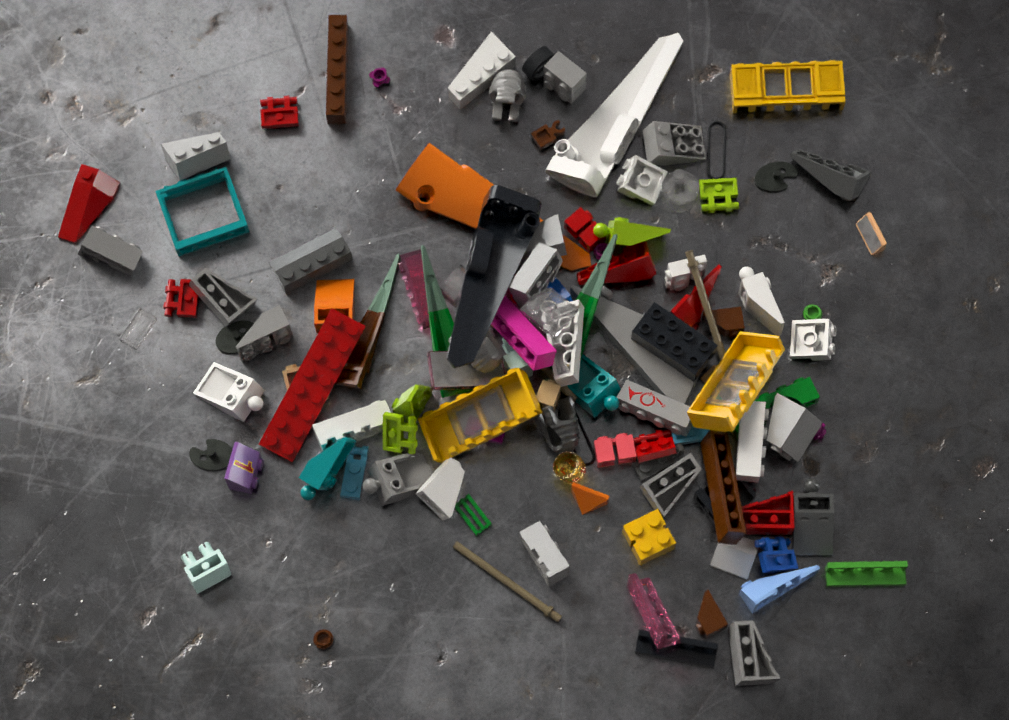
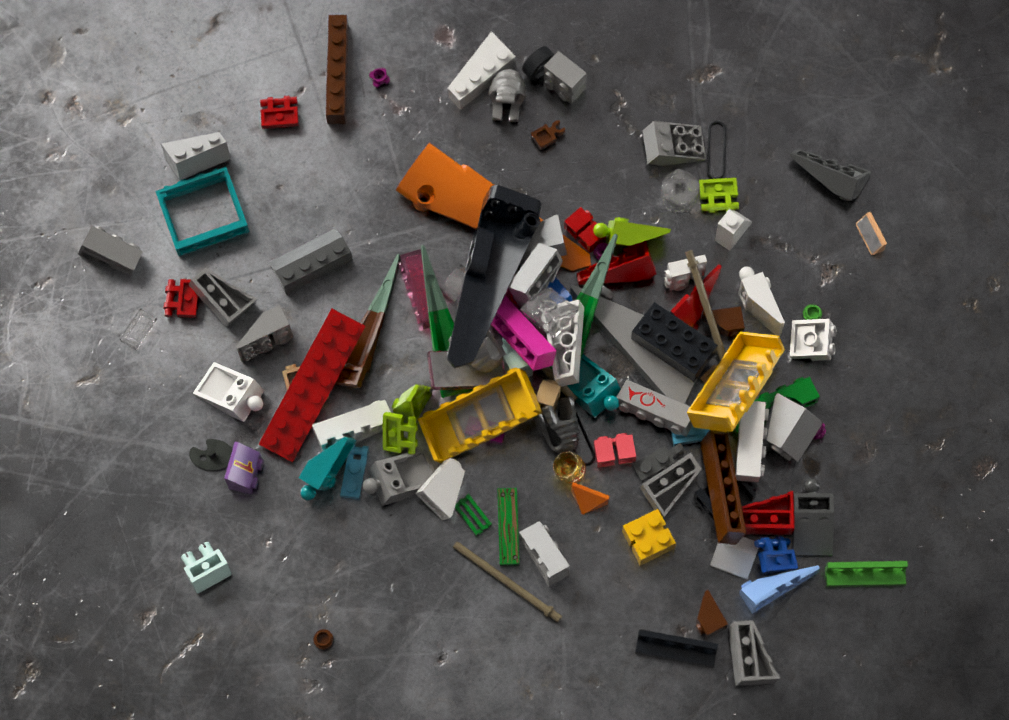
red wedge [58,164,120,244] -> none
pearl dark grey piece [216,320,254,354] -> none
orange slope [314,279,355,333] -> none
white panel [545,33,683,197] -> none
white plate [616,155,667,205] -> none
clear pink fence [627,573,680,649] -> none
red plate [633,429,677,463] -> none
yellow window [730,60,846,114] -> none
pearl dark grey piece [754,161,798,192] -> none
none -> green tile [497,488,519,566]
none -> white slope [715,209,752,251]

